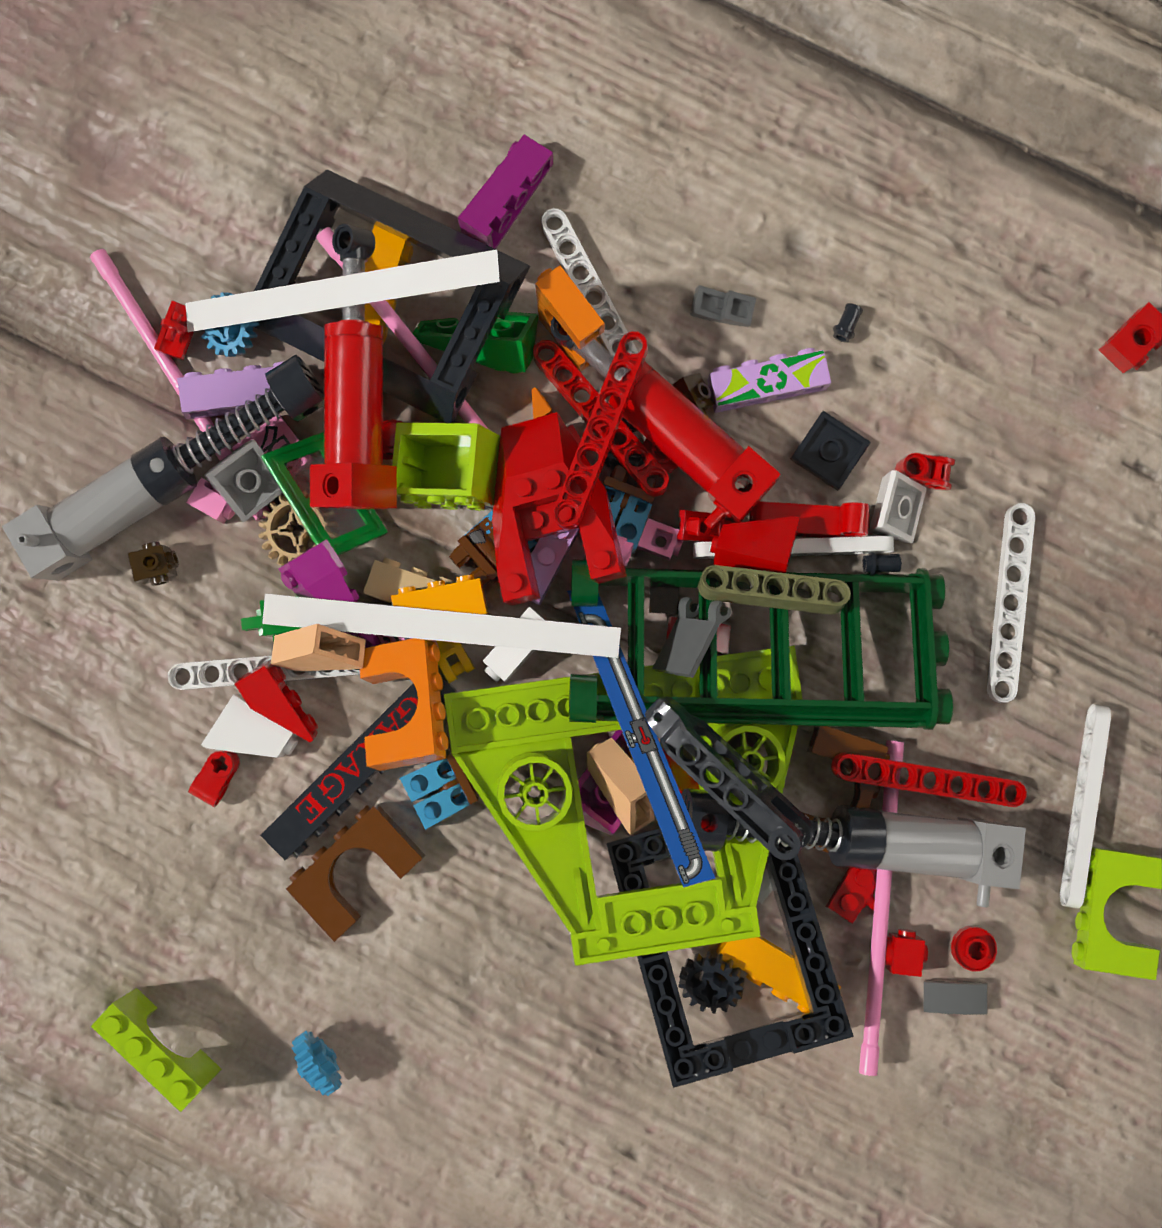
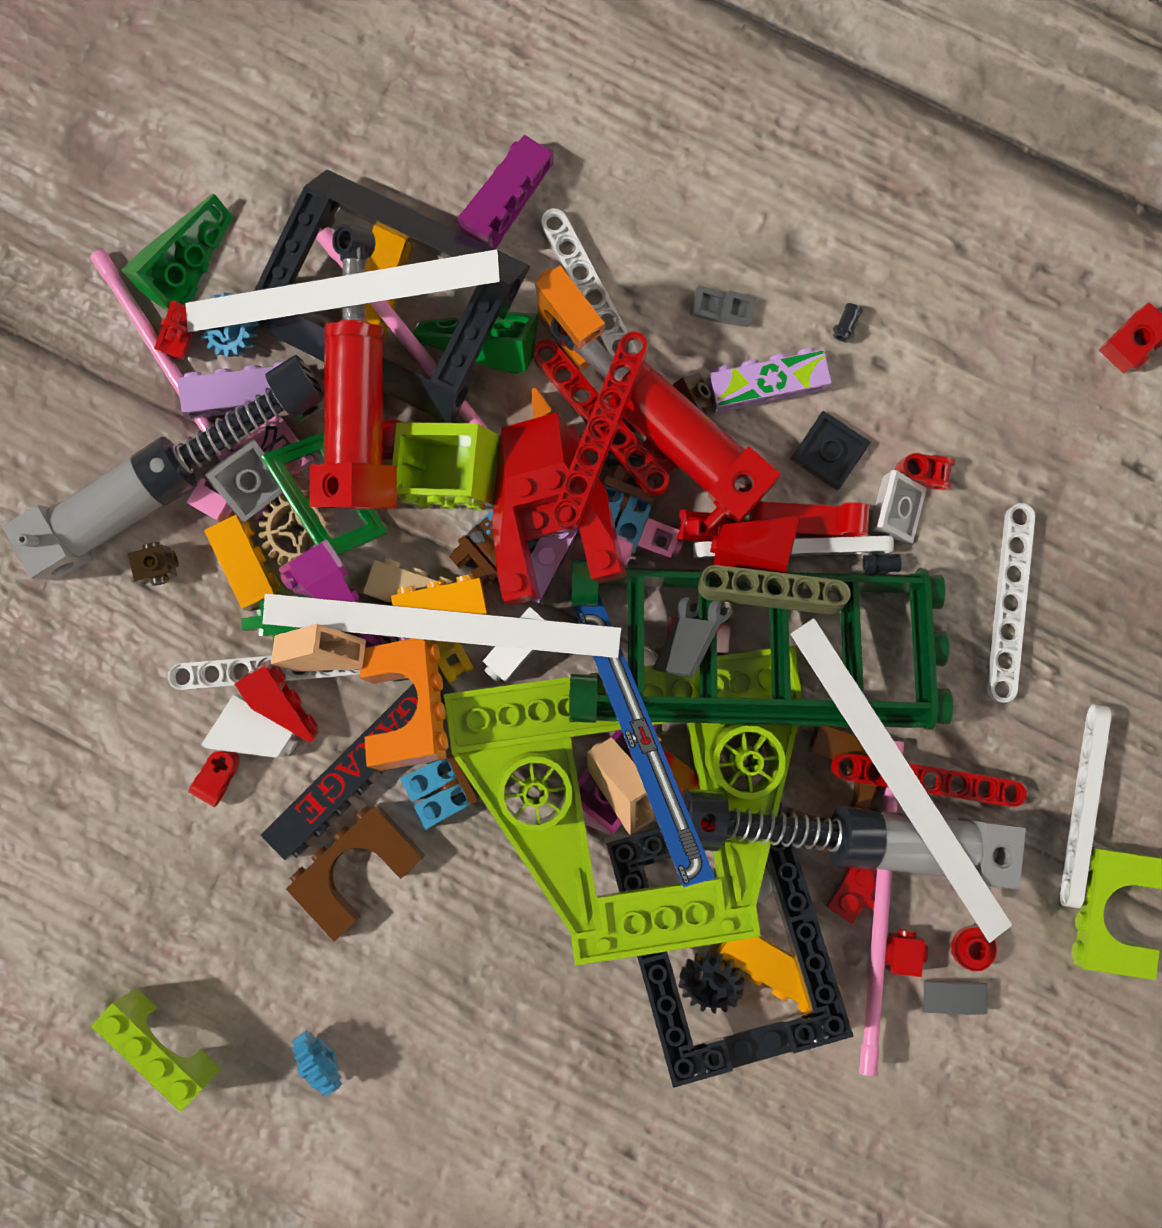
black piece [645,696,814,860] -> none
dark brown tile [649,587,679,615] -> none
none -> green wedge [122,194,233,312]
none -> light orange brick [204,515,280,611]
none -> white sticker [790,618,1012,943]

